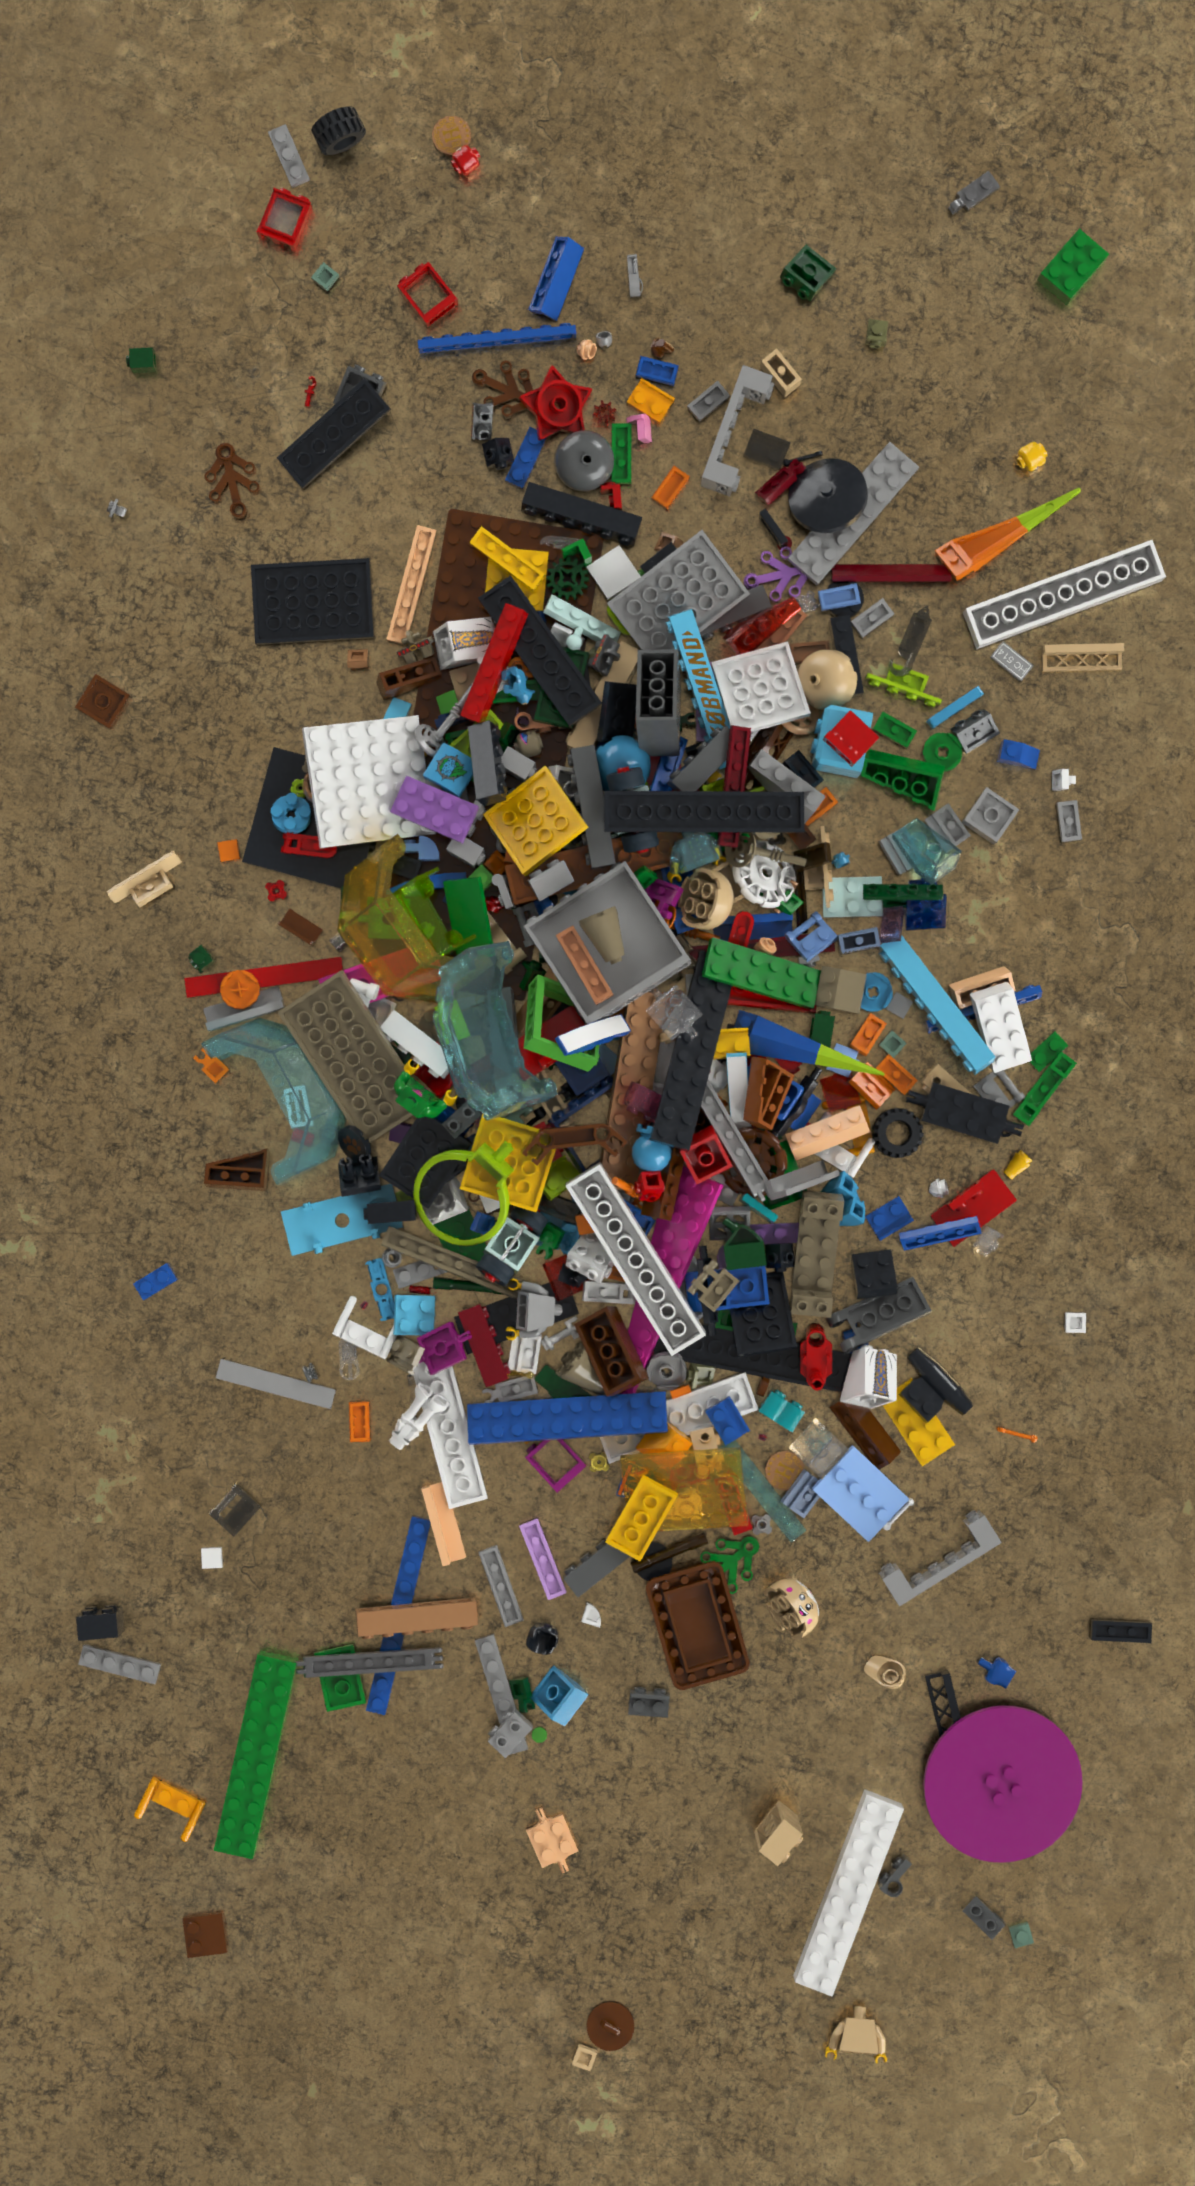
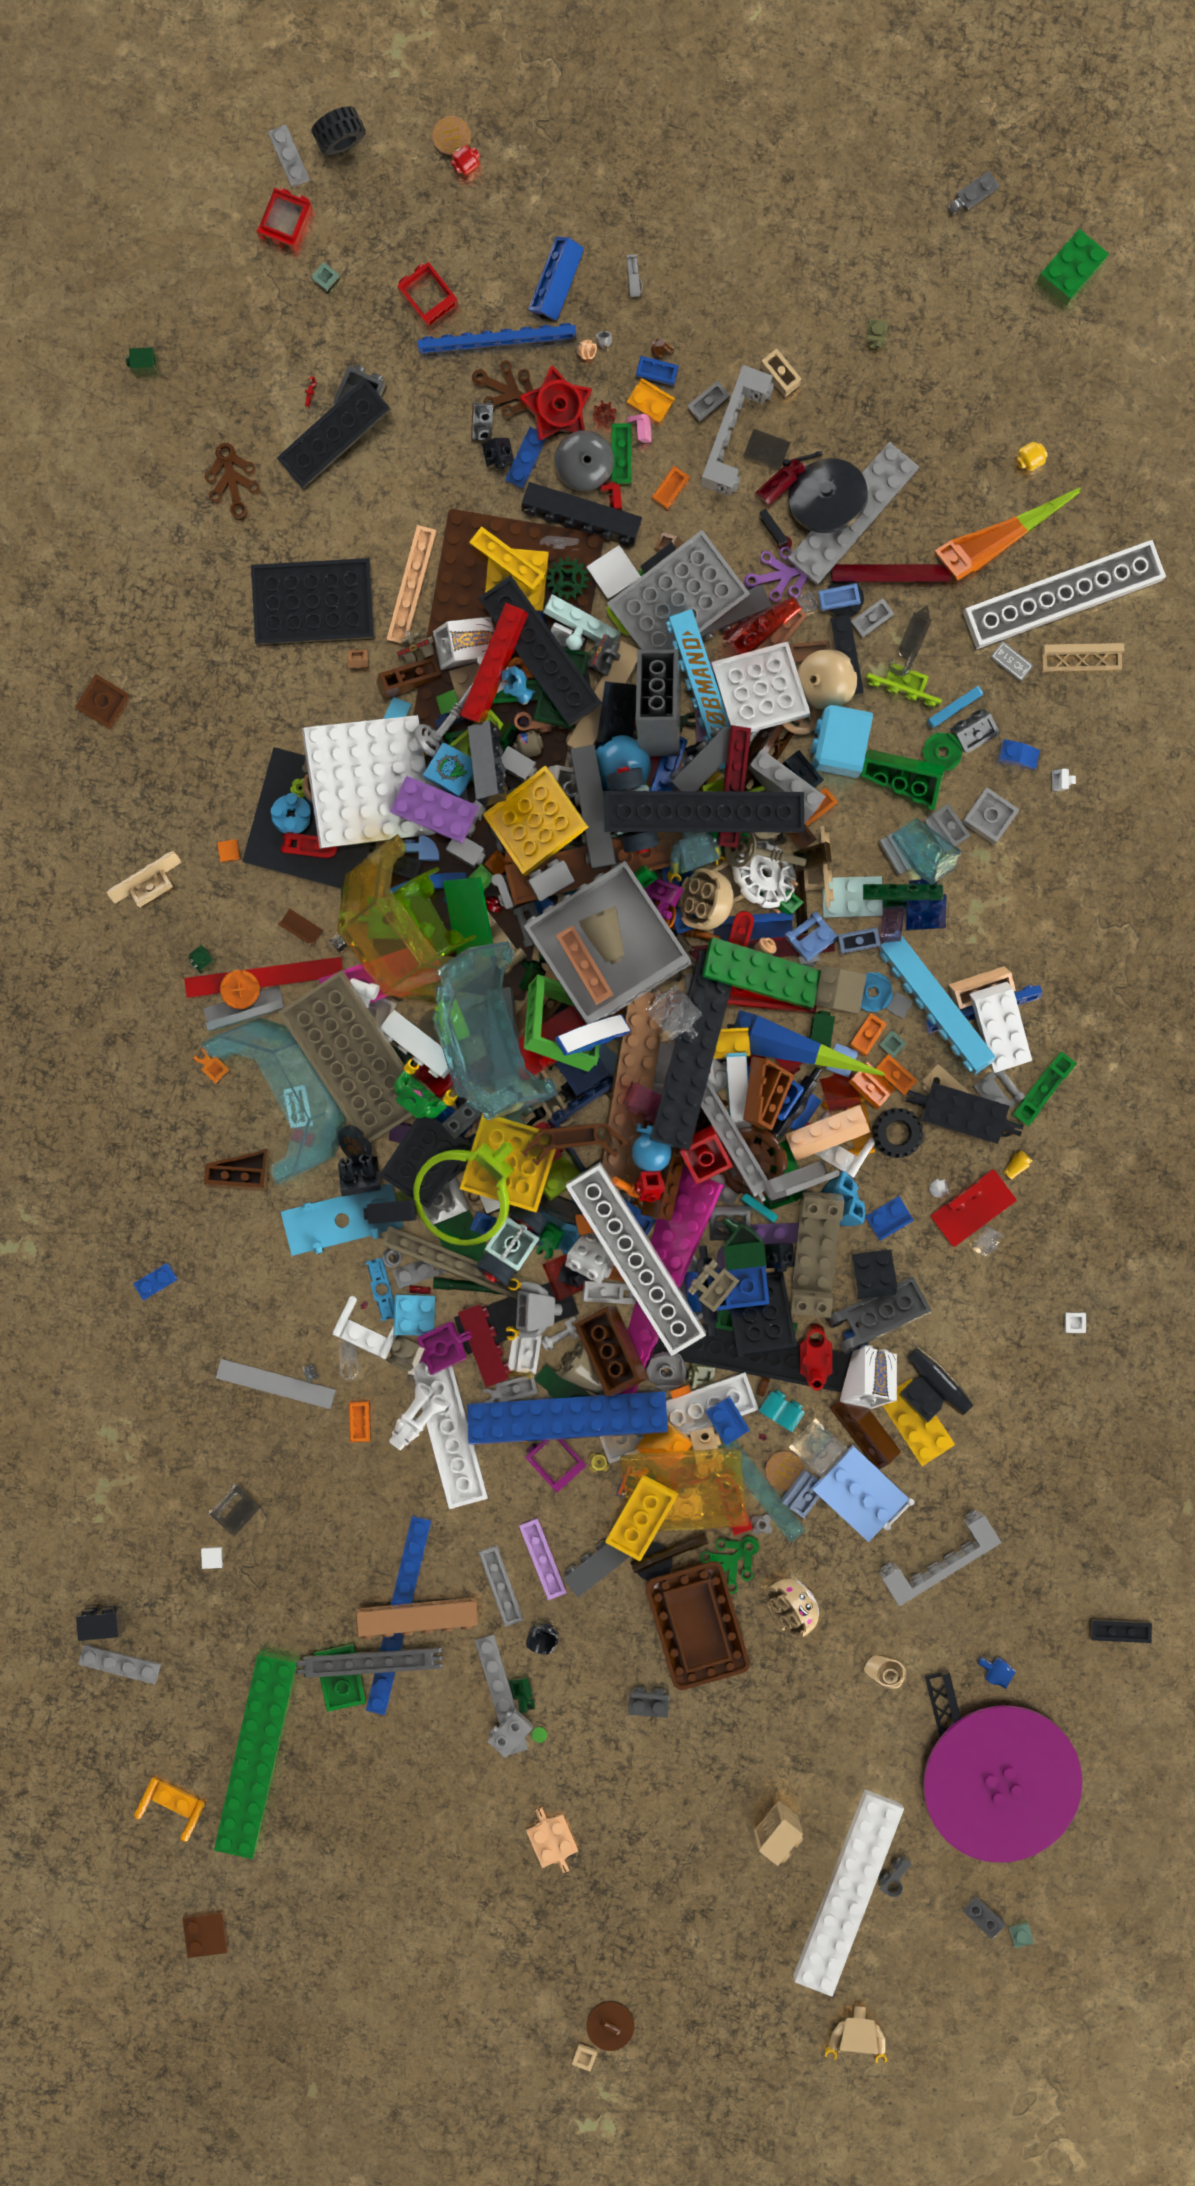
light grey plate [107,498,127,518] -> none
red plate [265,880,287,902] -> none
light nougat panel [421,1482,466,1566] -> none
dark azure slope [530,1665,589,1726] -> none
green panel [561,539,592,568] -> none
white tile [581,1602,601,1628] -> none
dark green plate [780,244,836,301] -> none
red bracket [823,711,879,767] -> none
dark azure plate [832,852,850,869] -> none
green plate [872,712,917,749] -> none
blue plate [899,1216,982,1251] -> none
orange hinge [997,1427,1038,1443] -> none
green plate [1029,1031,1068,1073] -> none
light grey plate [1056,800,1082,842] -> none

